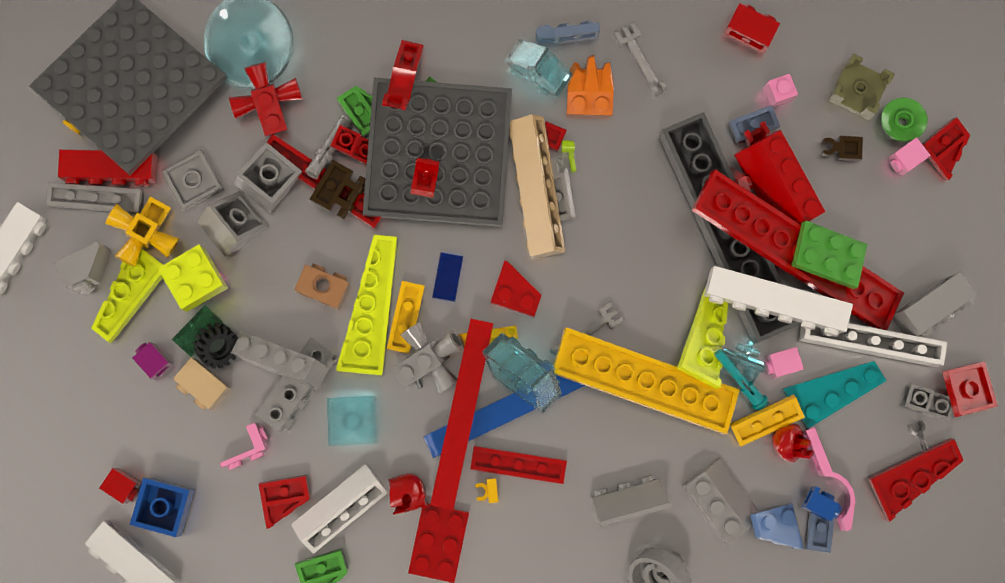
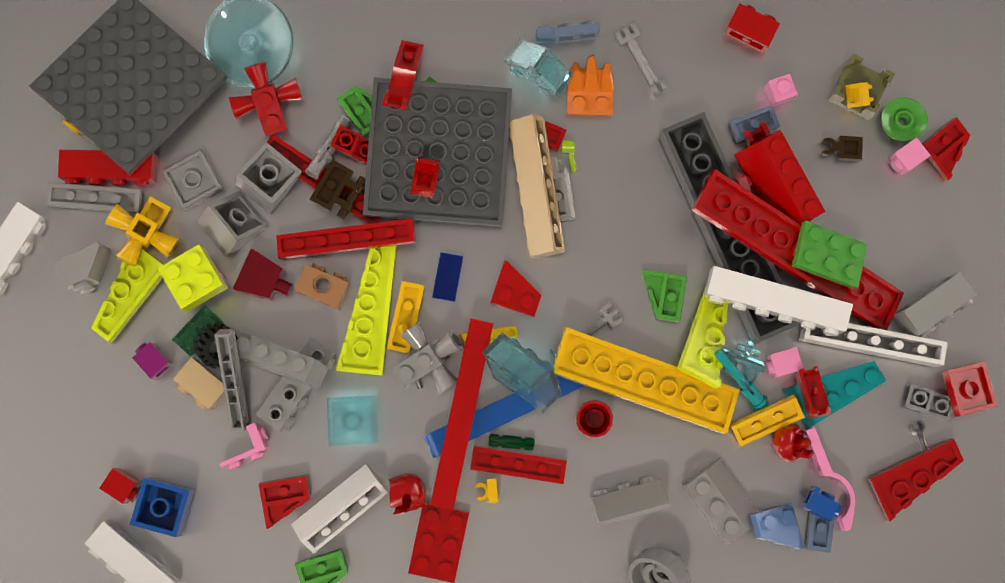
none -> light grey piece [214,329,250,431]
none -> dark red torso [233,249,293,301]
none -> red plate [276,218,416,259]
none -> dark green axle [488,434,535,450]
none -> red helmet [576,400,614,438]
none -> bright green wing [642,270,687,323]
none -> red hinge [795,366,832,420]
none -> yellow tile [845,82,874,108]

